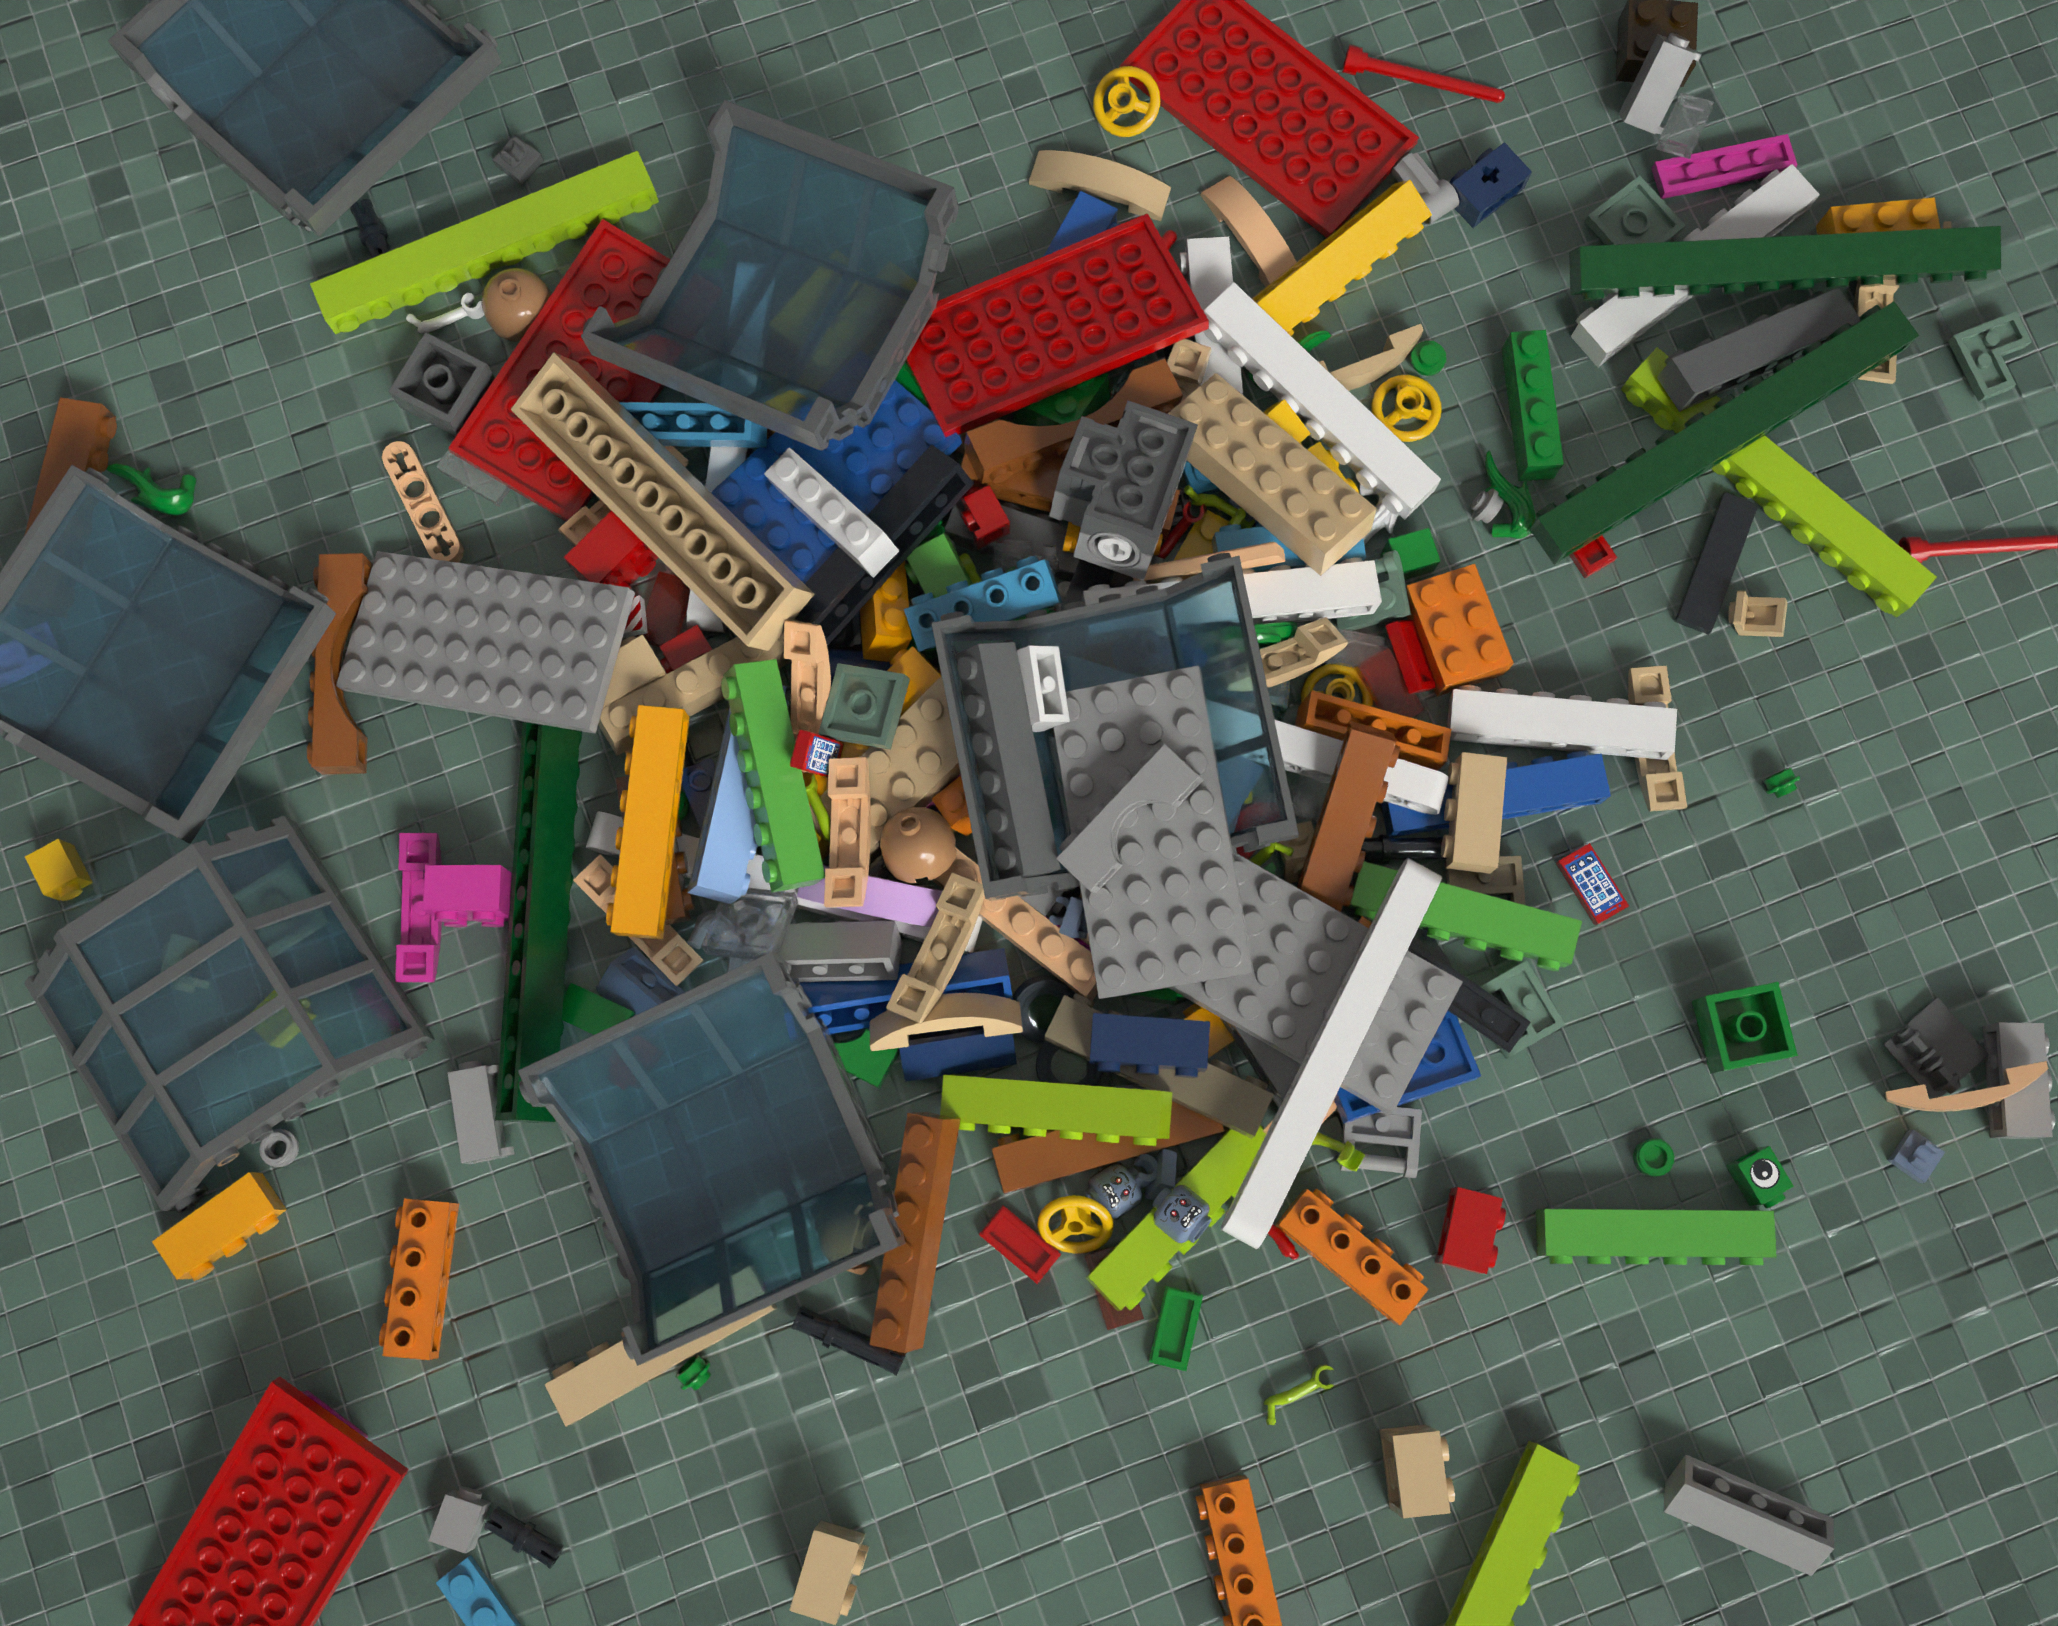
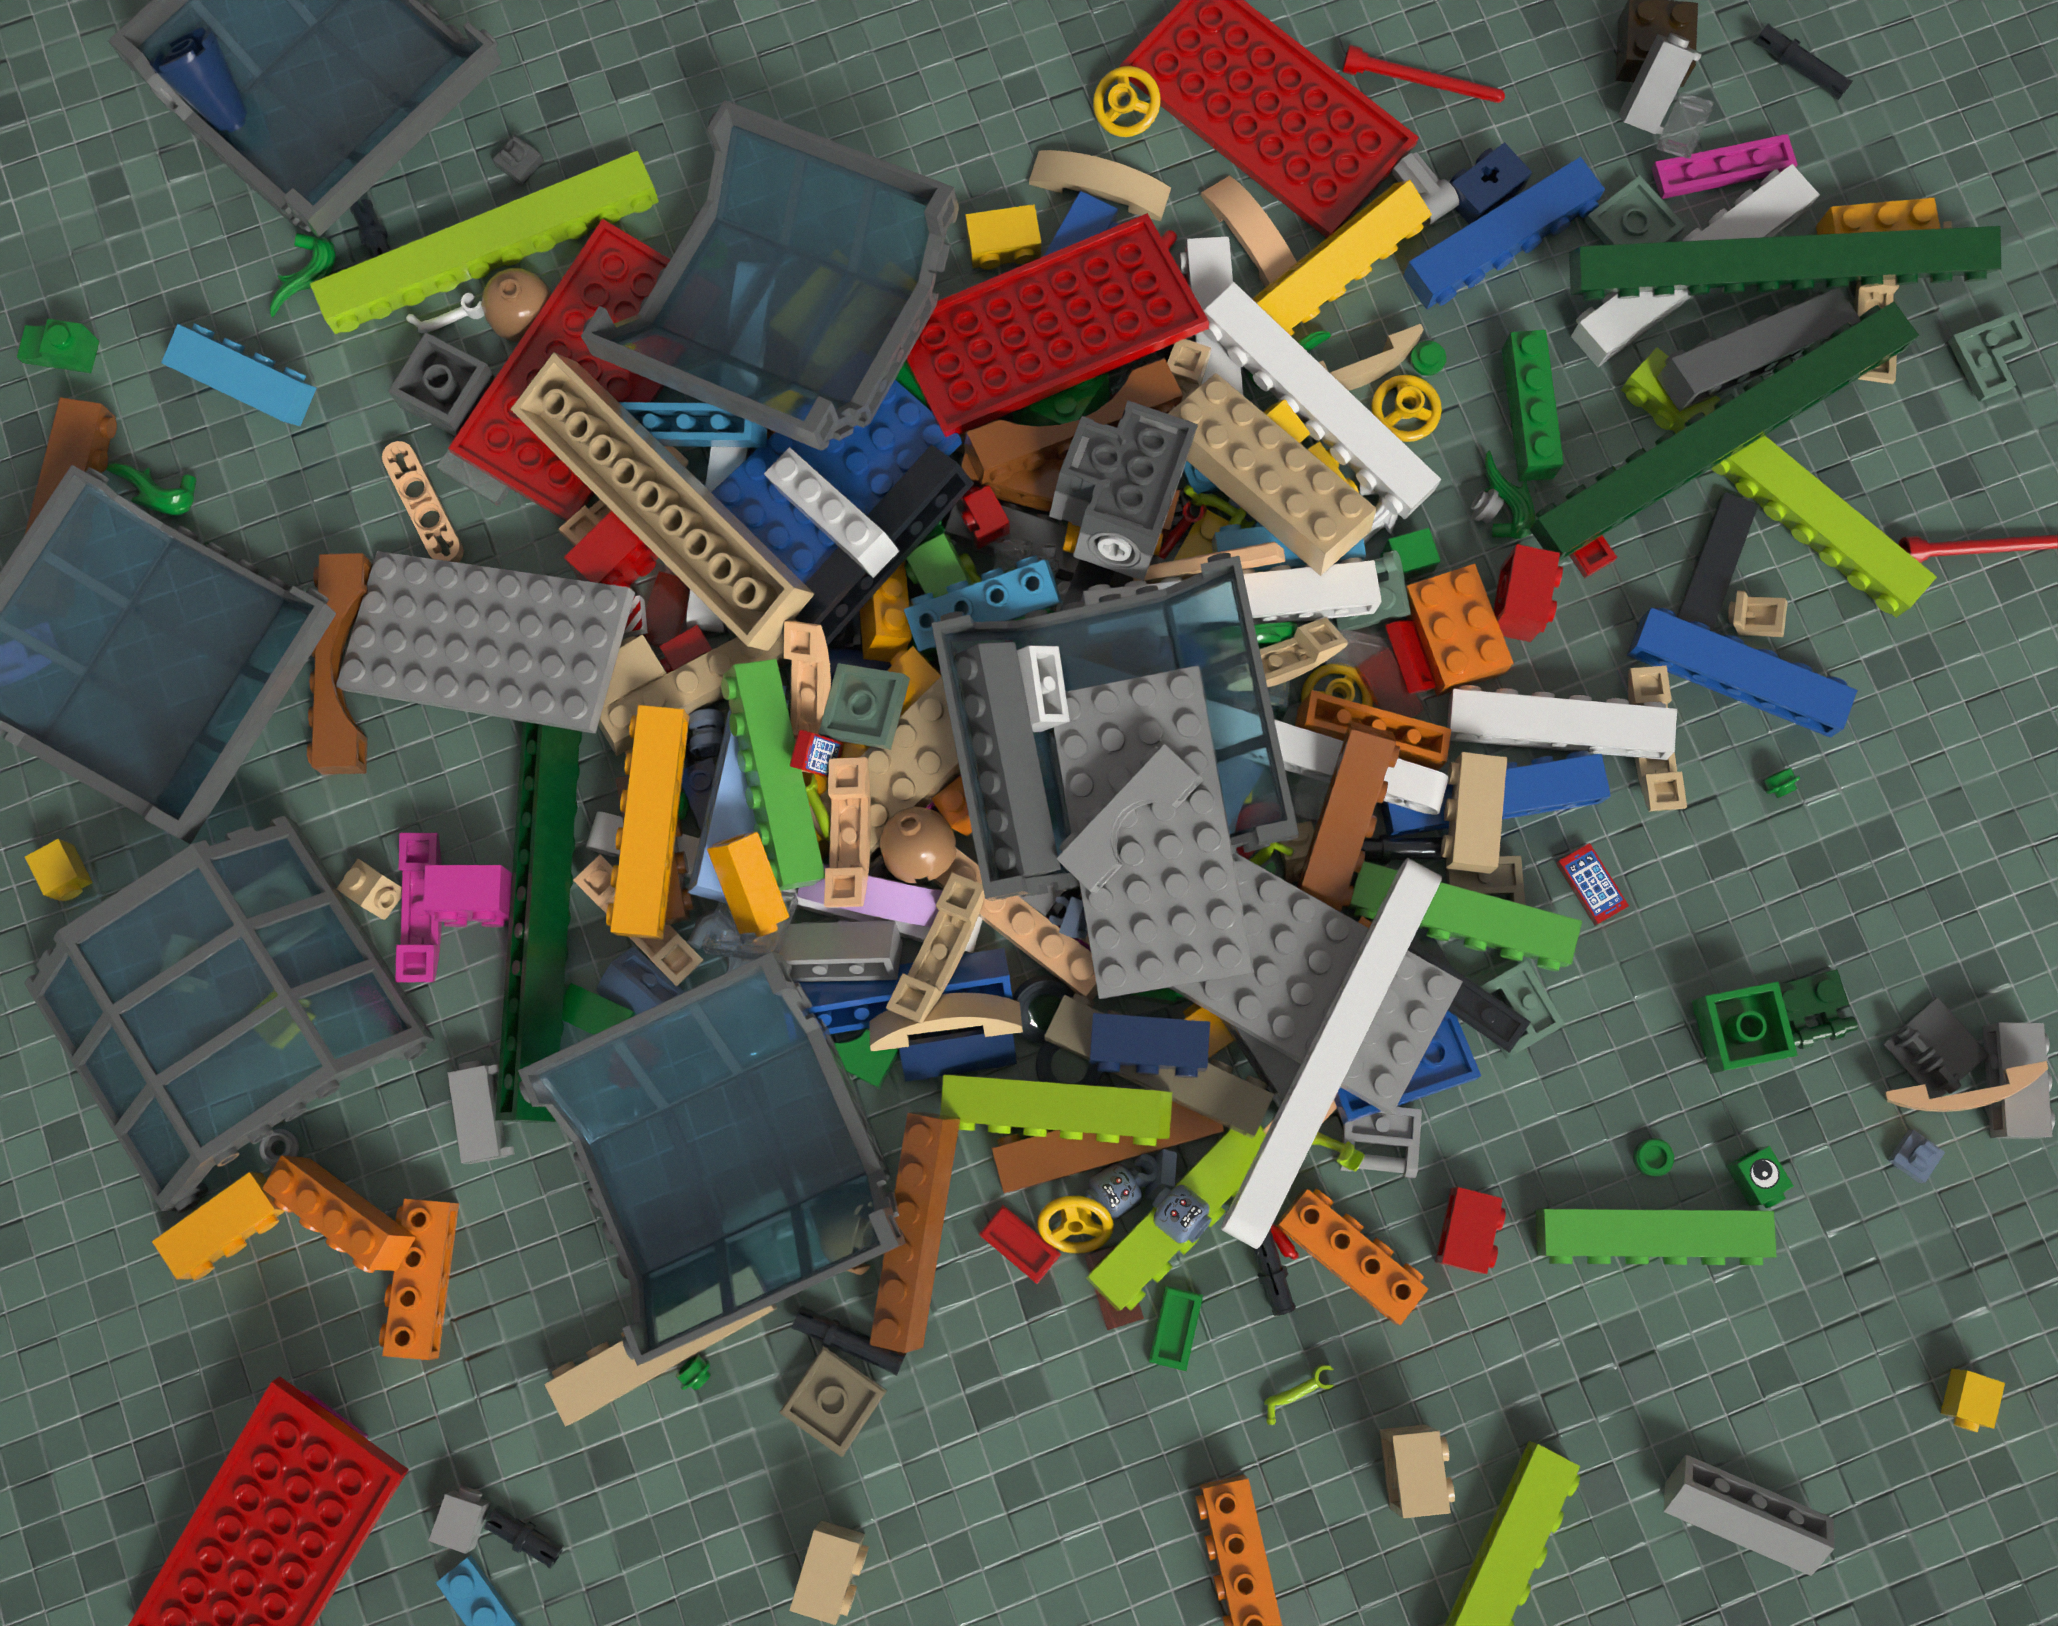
none -> green arch [17,319,100,373]
none -> dark blue cone [150,27,248,132]
none -> dark azure brick [161,323,317,426]
none -> orange brick [262,1155,416,1273]
none -> green piece [270,232,336,318]
none -> tan bracket [336,859,402,920]
none -> sand blue wheel [688,709,725,757]
none -> light orange brick [707,831,789,937]
none -> dark tan plate [779,1346,887,1457]
none -> yellow brick [965,204,1041,270]
none -> black pin [1253,1229,1296,1316]
none -> blue brick [1403,157,1605,309]
none -> red brick [1493,544,1563,642]
none -> blue brick [1627,607,1858,738]
none -> black pin [1754,23,1853,100]
none -> dark green plate [1780,969,1858,1049]
none -> yellow brick [1941,1368,2005,1432]

